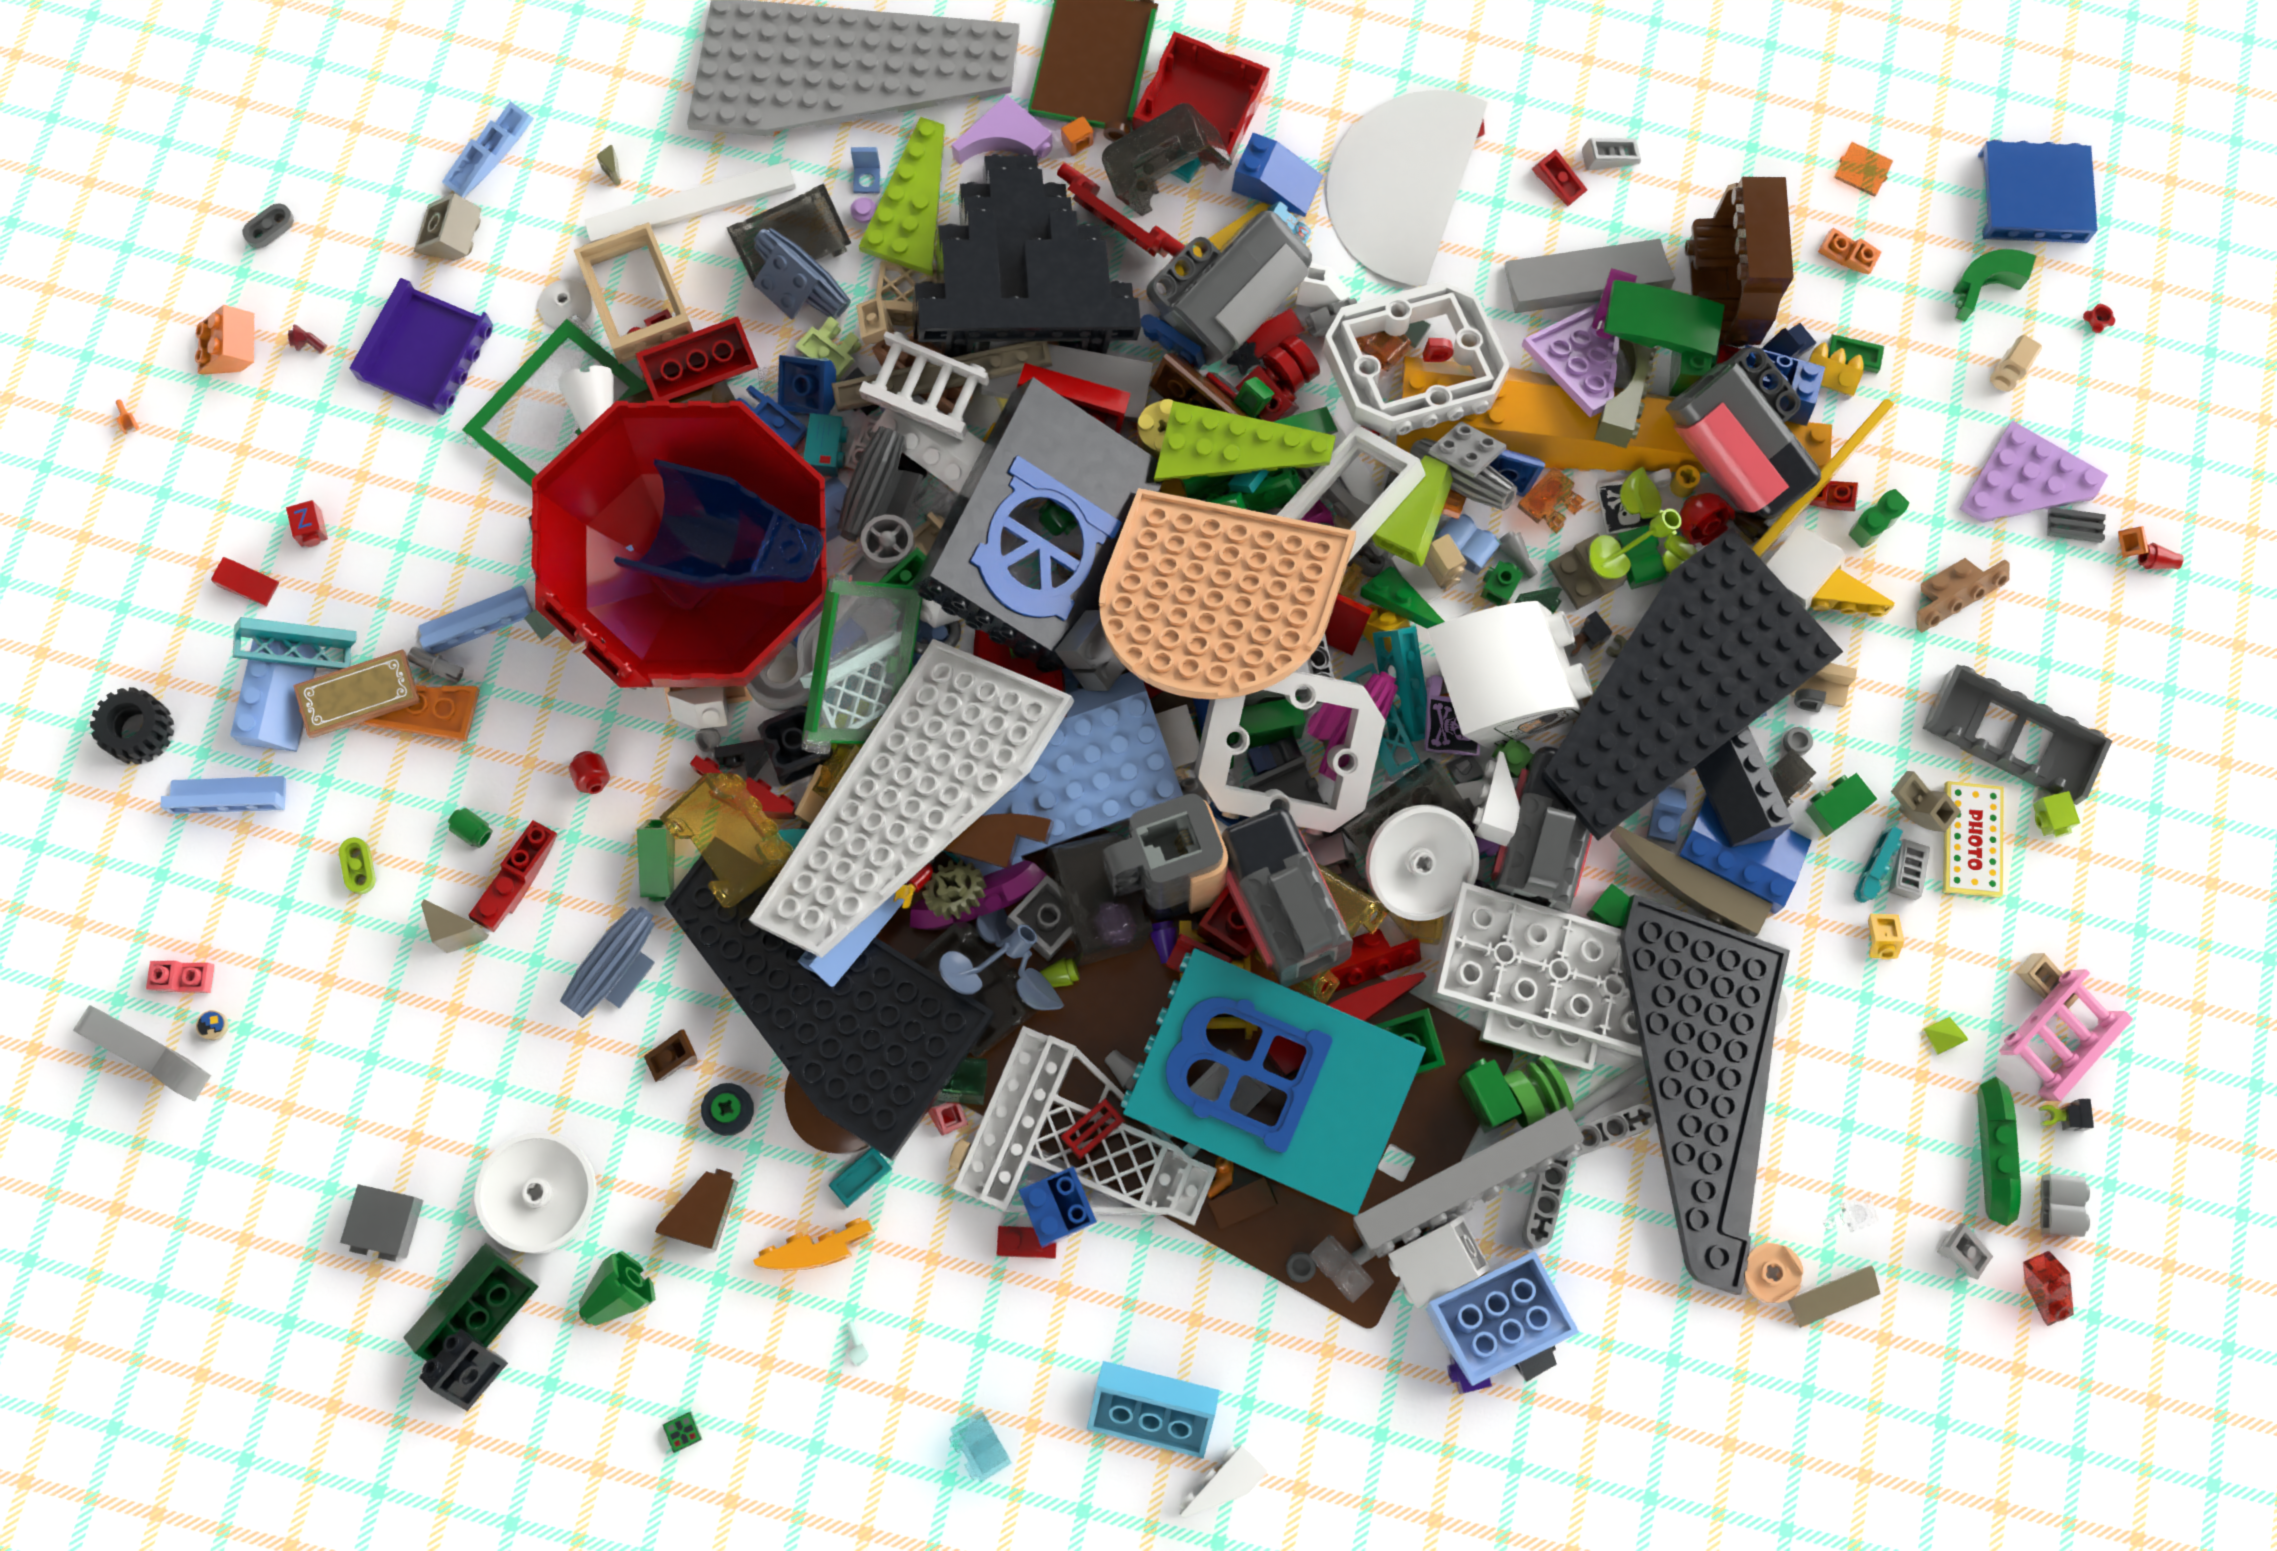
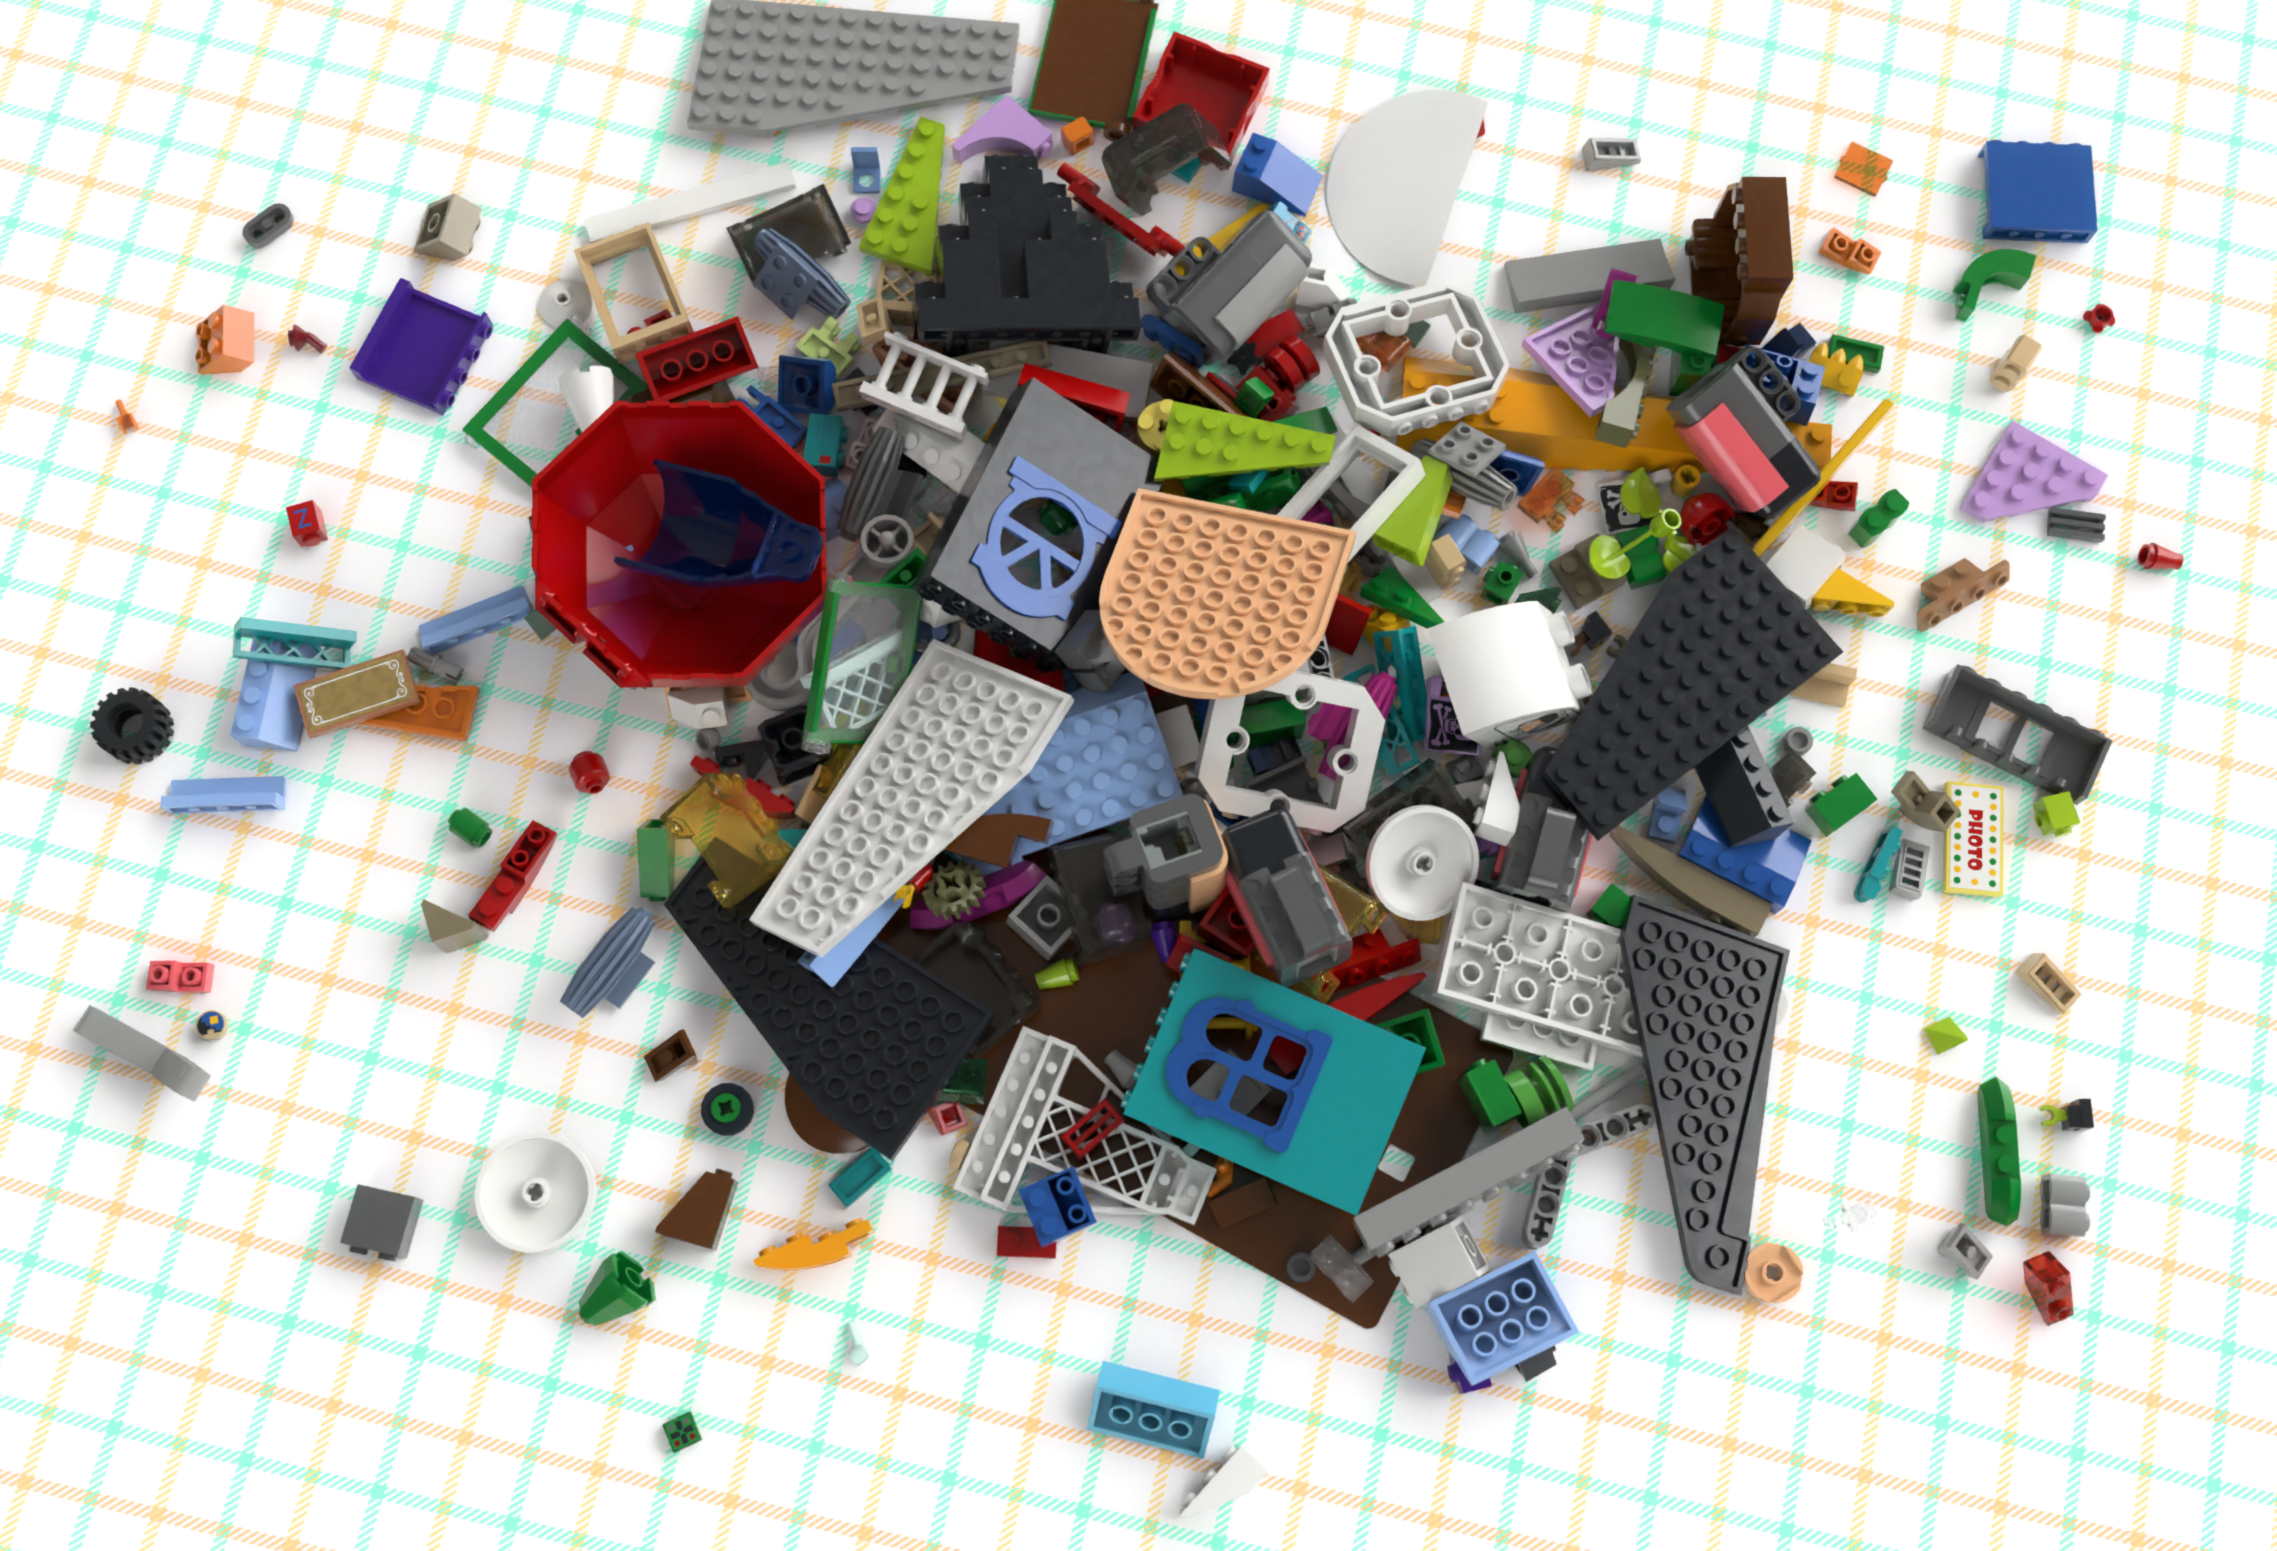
red slope [211,557,279,607] -> none
lime plate [339,837,376,895] -> none
dark green slope [403,1242,539,1361] -> none
black plate [419,1328,508,1411] -> none
light blue slope [442,101,534,198] -> none
olive slope [597,144,621,186] -> none
sand blue plant [939,908,1064,1010] -> none
clear light blue brick [948,1409,1013,1483] -> none
red tile [1422,338,1454,362] -> none
red slope [1531,149,1588,206] -> none
dark tan slope [1788,1265,1881,1328] -> none
dark grey tile [1794,689,1826,713] -> none
yellow bracket [1867,913,1905,960] -> none
bright pink fence [1999,969,2133,1102] -> none
orange slope [2118,526,2149,558] -> none

